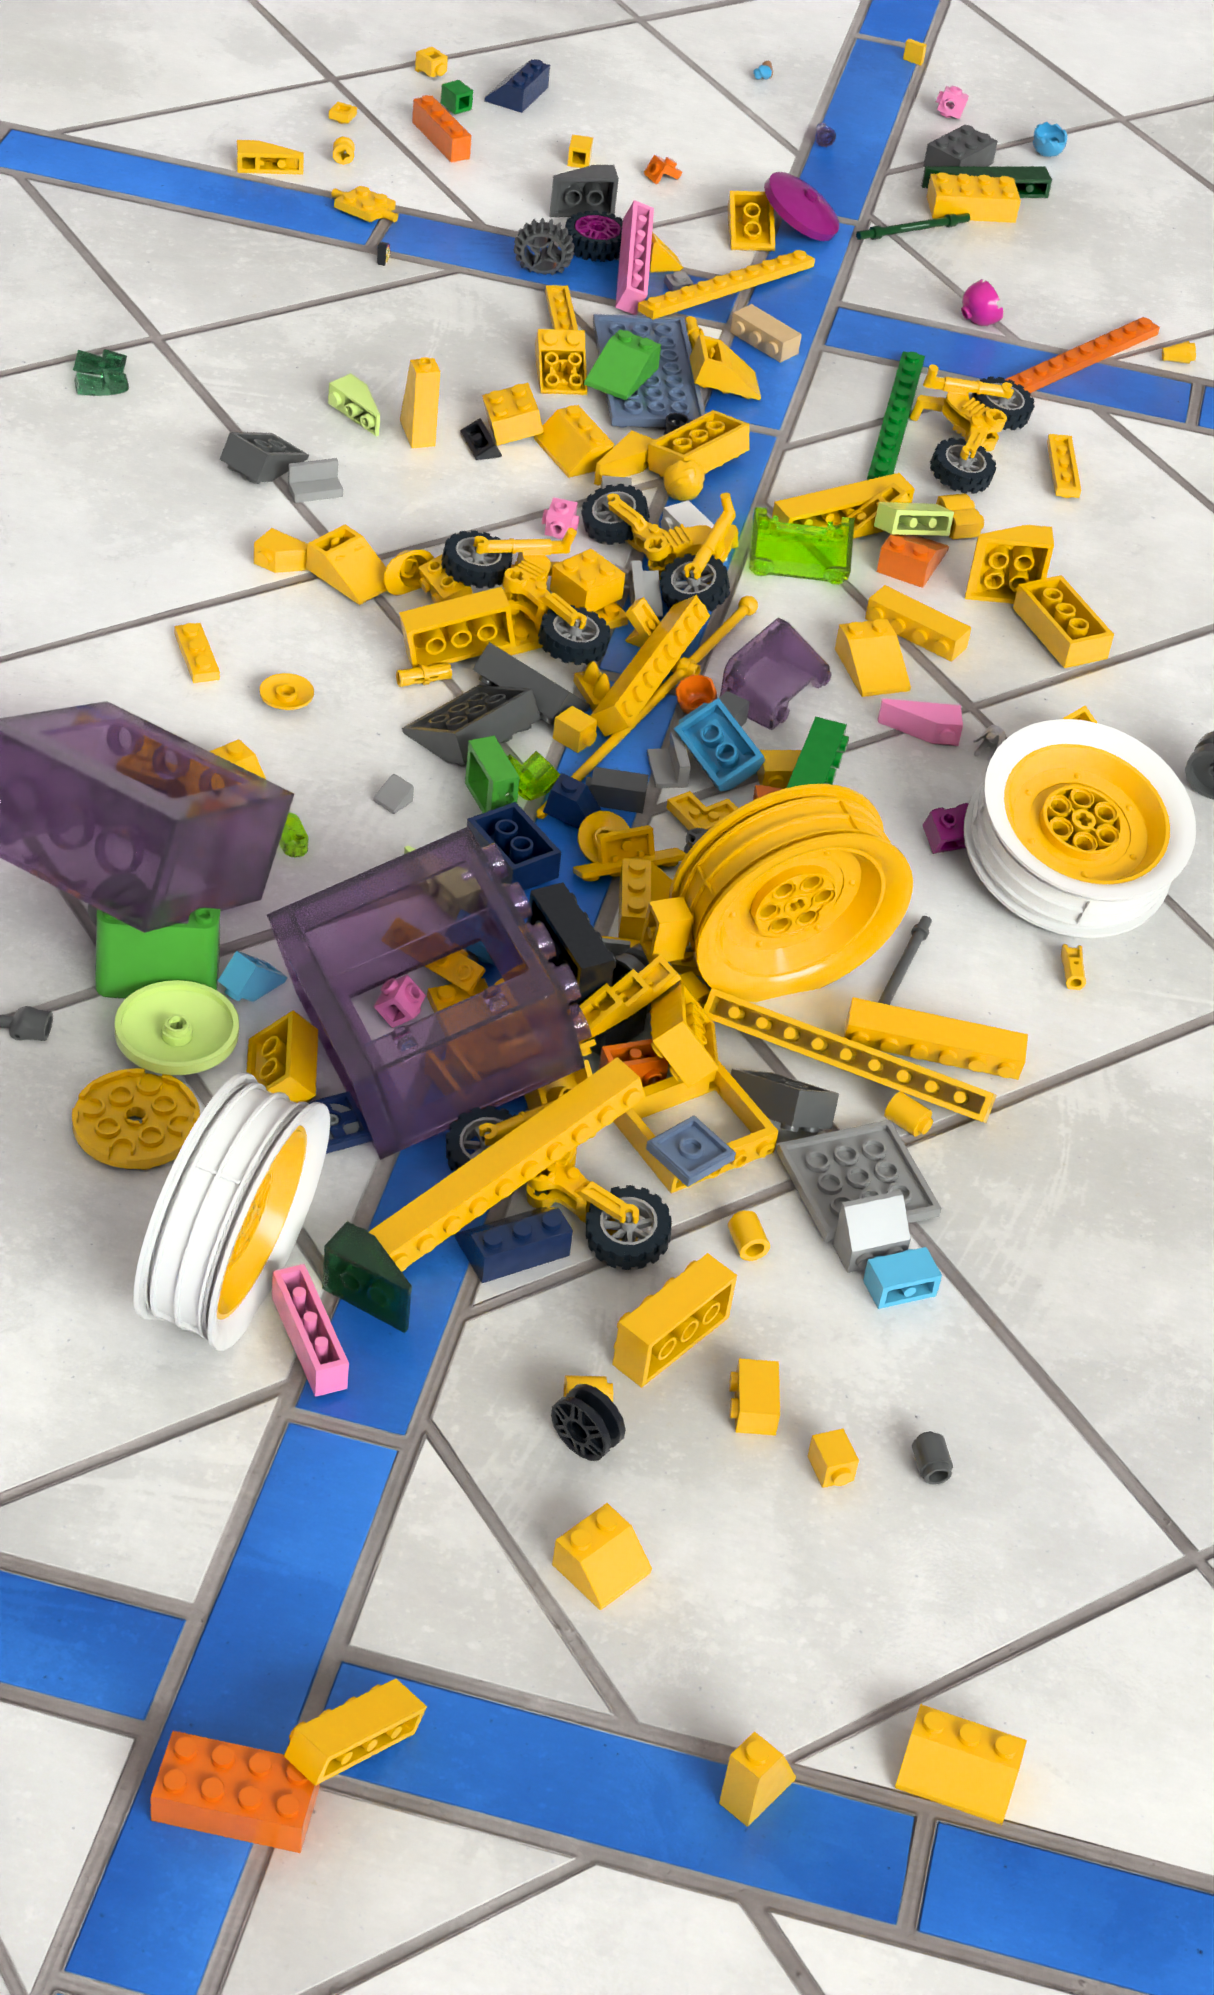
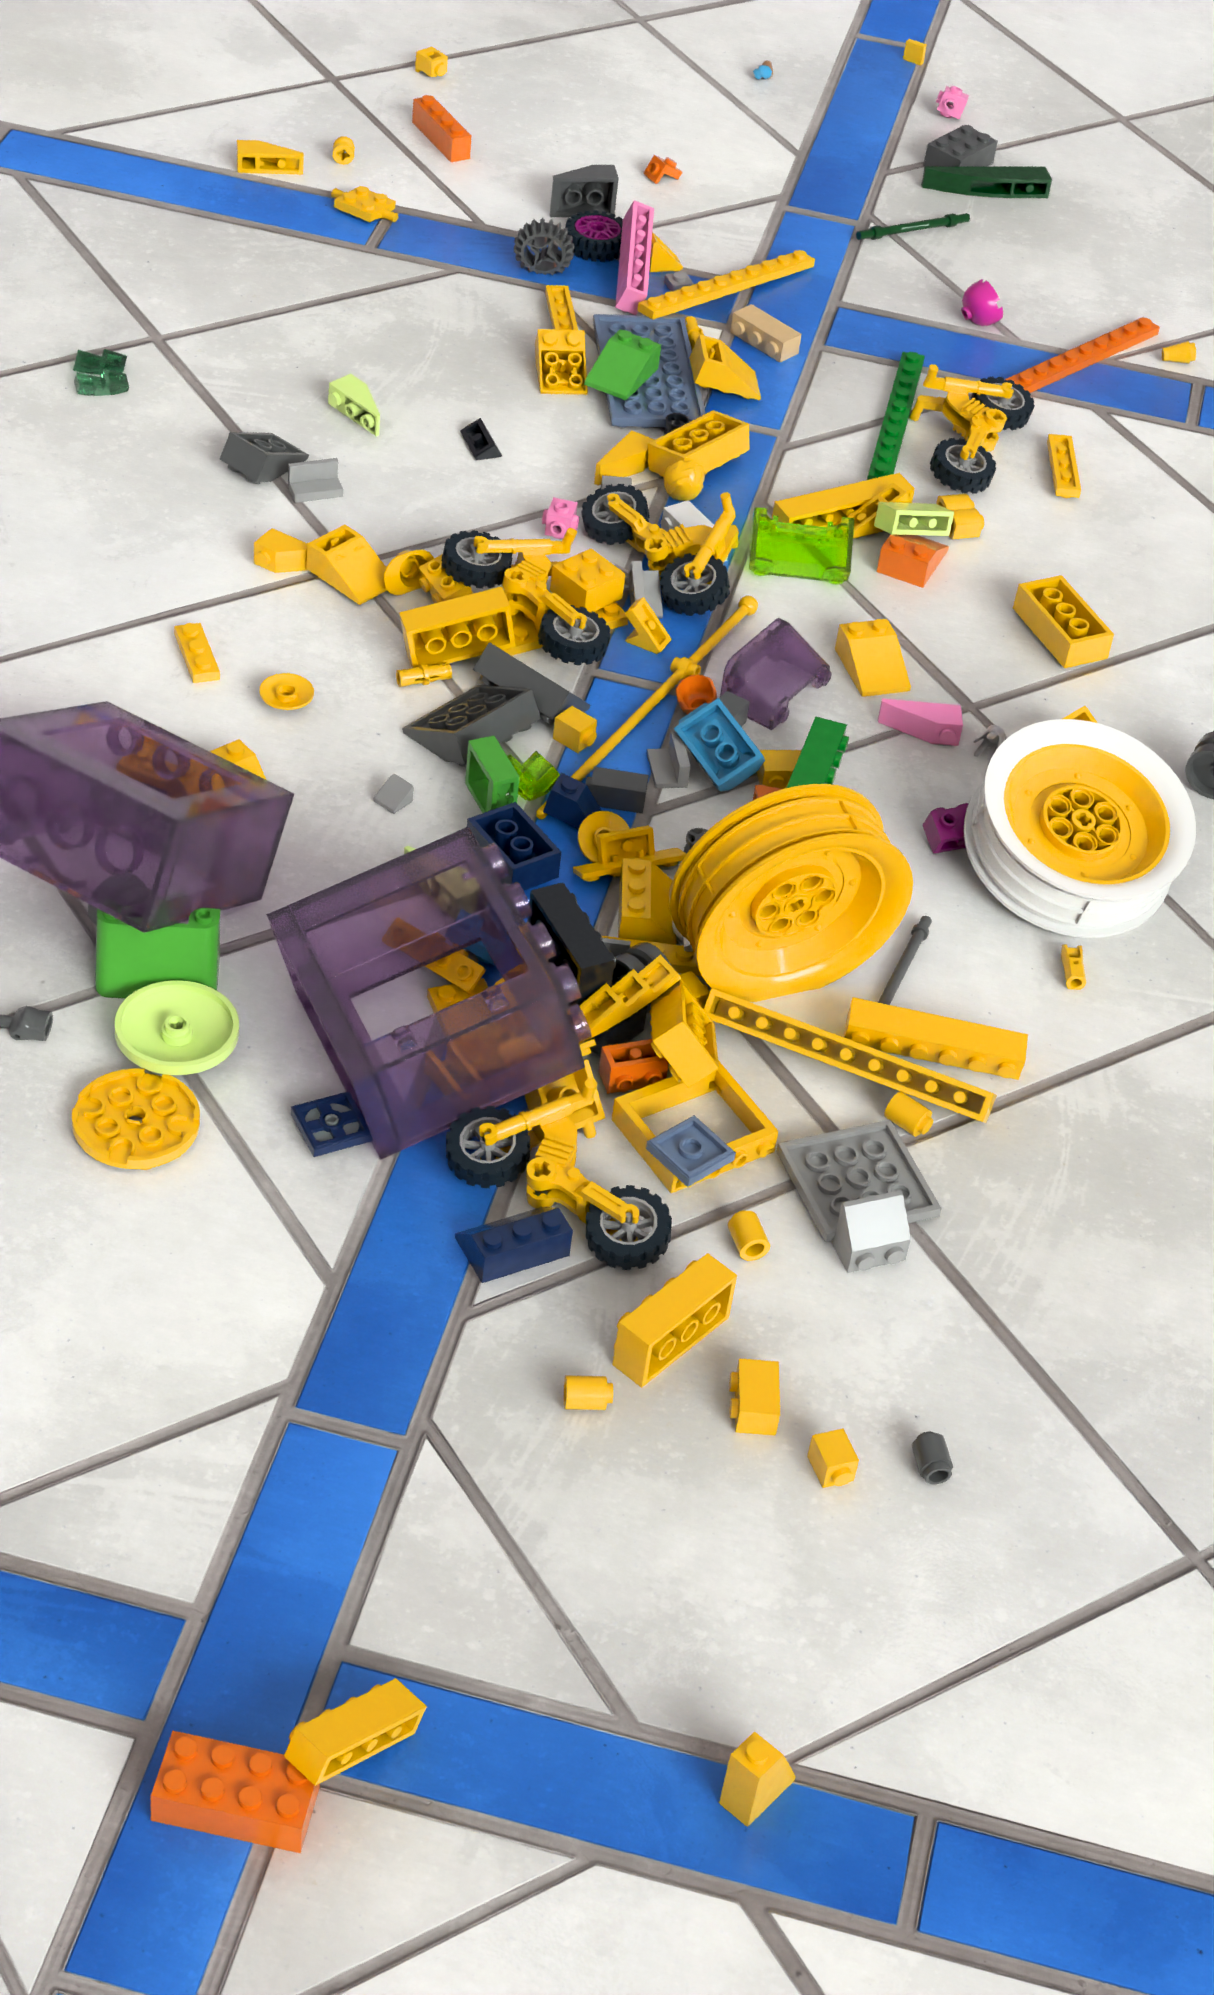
white wheel [134,1072,330,1351] -> none
medium azure slope [217,951,288,1002] -> none
yellow slope [246,1010,318,1103] -> none
bright pink brick [272,1264,349,1397] -> none
clear neon green beam [274,812,309,858] -> none
slope [322,1221,412,1333] -> none
yellow plate [329,102,357,124] -> none
yellow brick [360,1057,646,1280] -> none
bright pink brick [374,975,426,1028] -> none
black tile [377,242,391,266] -> none
yellow slope [400,357,440,448] -> none
green brick [441,80,473,114] -> none
yellow brick [482,383,544,446] -> none
dark blue slope [484,59,550,113] -> none
yellow slope [534,405,614,478] -> none
black wheel [551,1384,626,1461] -> none
yellow slope [552,1503,652,1611] -> none
yellow brick [567,134,593,168] -> none
yellow tile [573,661,611,711] -> none
yellow brick [590,595,710,737] -> none
yellow brick [640,896,695,964] -> none
yellow plate [666,791,738,831] -> none
yellow slope [727,191,775,251] -> none
dark grey slope [731,1069,839,1133] -> none
magenta dish [764,172,839,241] -> none
clear purple cone [815,123,836,147] -> none
medium azure brick [863,1247,942,1309] -> none
yellow brick [865,585,972,662] -> none
yellow slope [895,1704,1027,1825] -> none
yellow brick [926,173,1021,223] -> none
yellow slope [965,525,1054,604] -> none
dark azure hair [1033,122,1067,157] -> none

